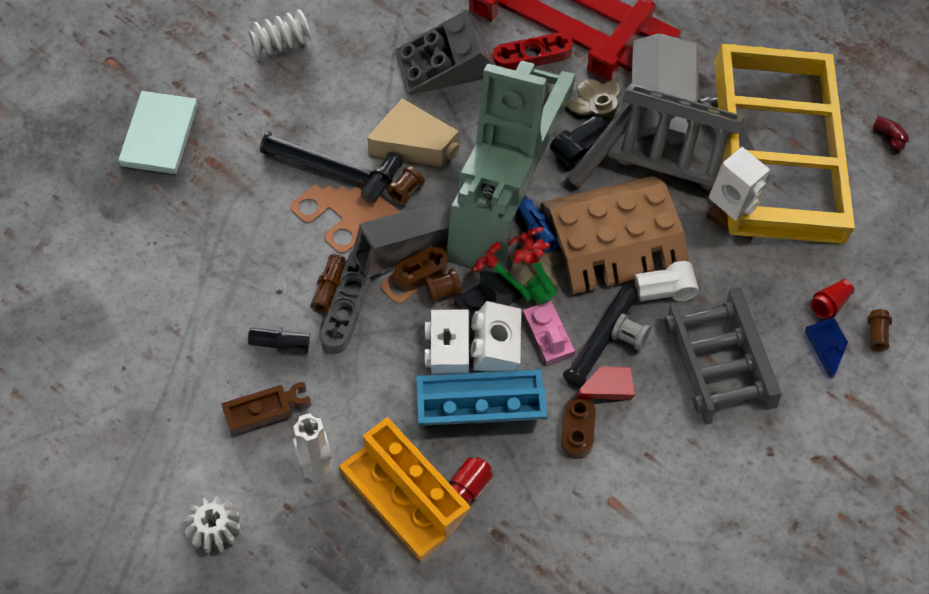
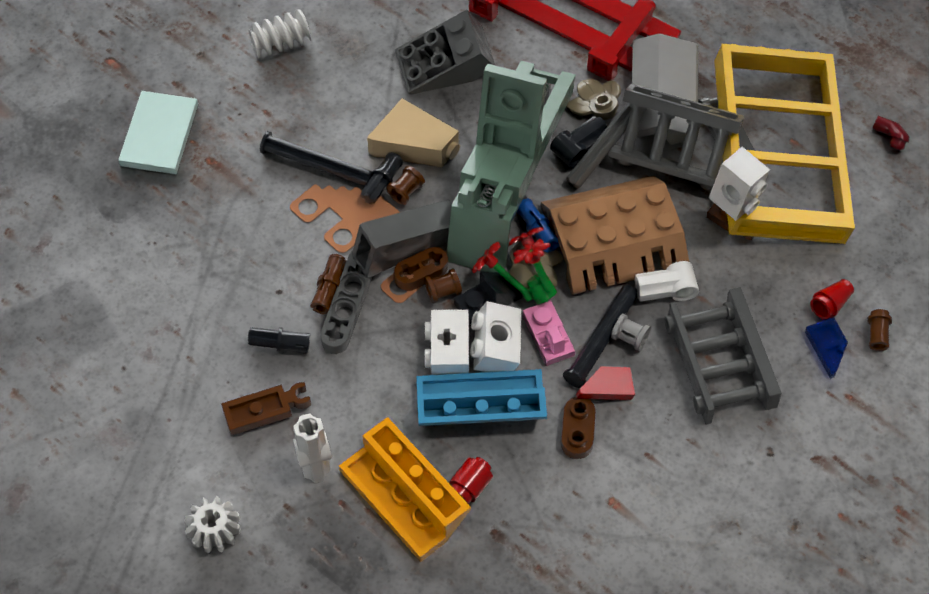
red beam [493,32,573,71] -> none

